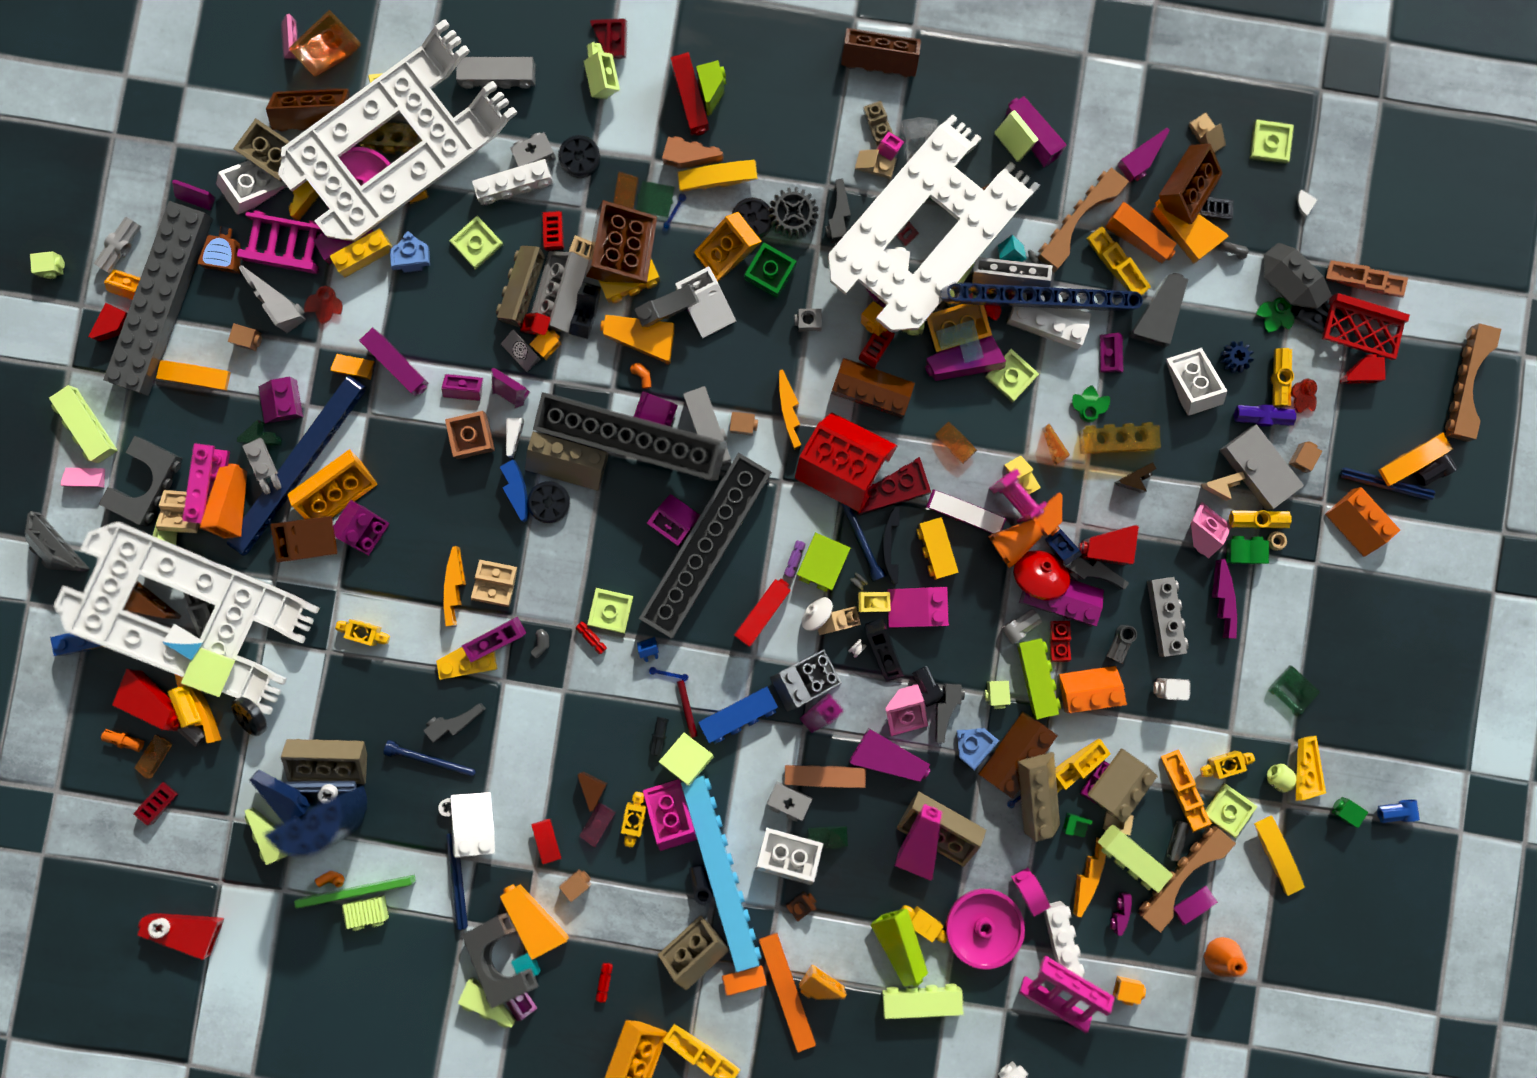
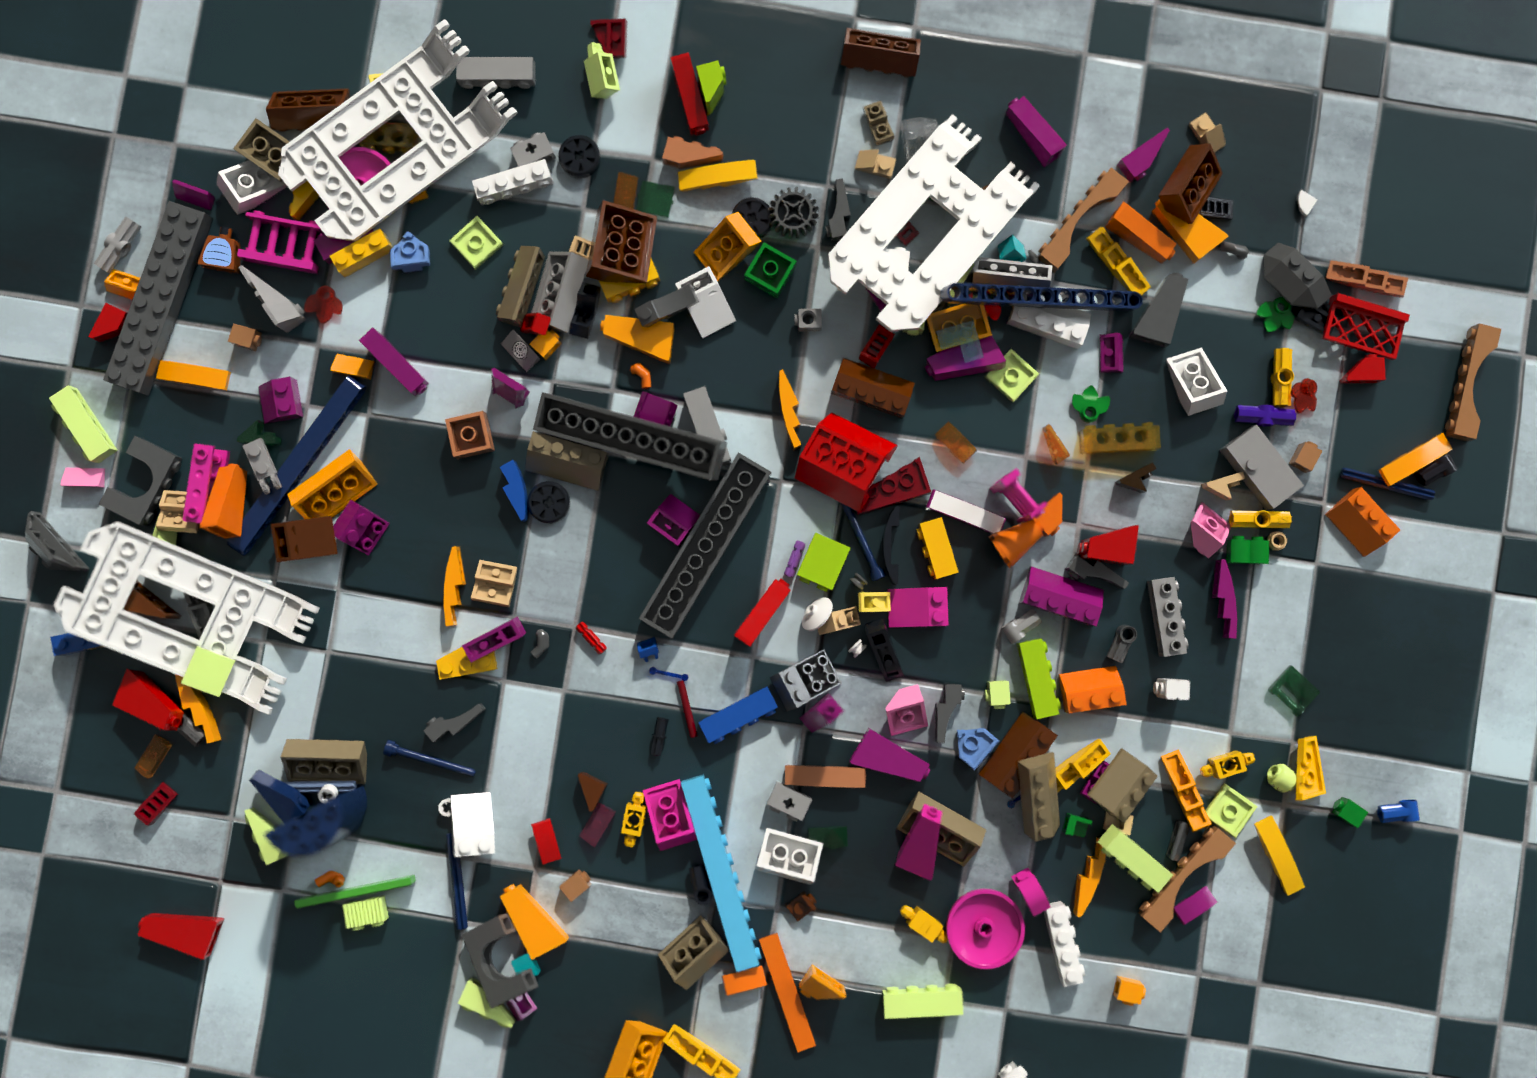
yellowish green brick [30,251,64,279] -> none
orange pin [101,729,144,752] -> none
white bush [149,918,170,938] -> none
sticker [163,624,203,660] -> none
yellow tile [168,685,201,728] -> none
black wheel [232,696,267,736] -> none
bright pink slope [282,14,298,59] -> none
clear orange slope [288,10,362,77] -> none
yellow piece [335,619,390,646] -> none
magenta slope [441,374,483,401] -> none
white slope [506,418,524,458] -> none
red slope [543,211,564,251] -> none
yellowish green tile [587,588,634,634] -> none
red axle [596,963,613,1003] -> none
yellowish green tile [659,733,714,786] -> none
clear blue hinge [663,193,686,229] -> none
medium nougat brick [730,412,758,436] -> none
light orange brick [861,301,888,336] -> none
lime slope [870,908,928,987] -> none
dark pink slope [877,132,904,161] -> none
black piece [912,666,944,707] -> none
yellowish green tile [994,110,1039,162] -> none
light yellow slope [1004,455,1041,495] -> none
red dish [1013,550,1070,600] -> none
dark pink fence [1019,956,1114,1033] -> none
dark blue slope [1045,529,1082,565] -> none
red slope [1050,621,1071,662] -> none
magenta slope [1110,892,1132,936] -> none
orange cone [1204,937,1247,977] -> none
dark blue gear [1220,341,1254,373] -> none
yellowish green tile [1250,120,1294,163] -> none

